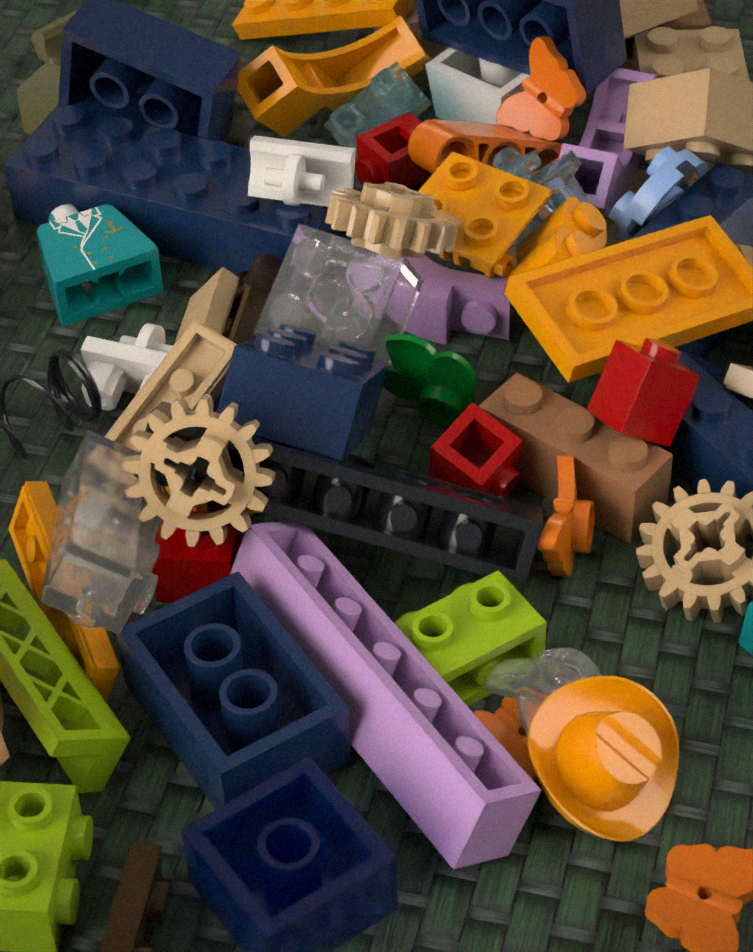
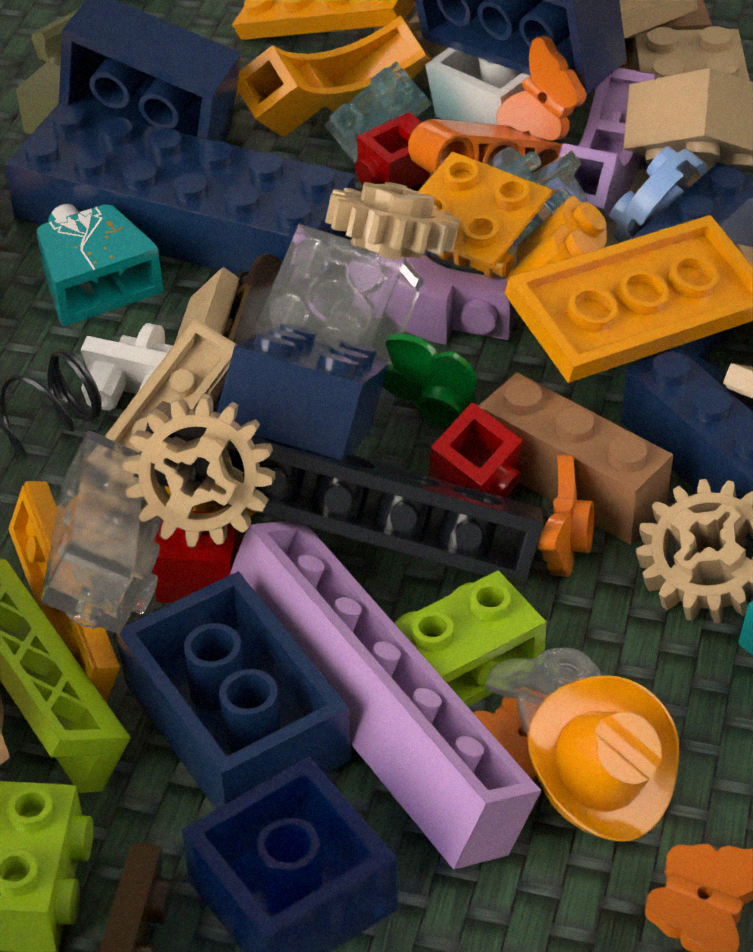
white hips [248,136,356,207] -> none
red brick [586,338,701,447] -> none

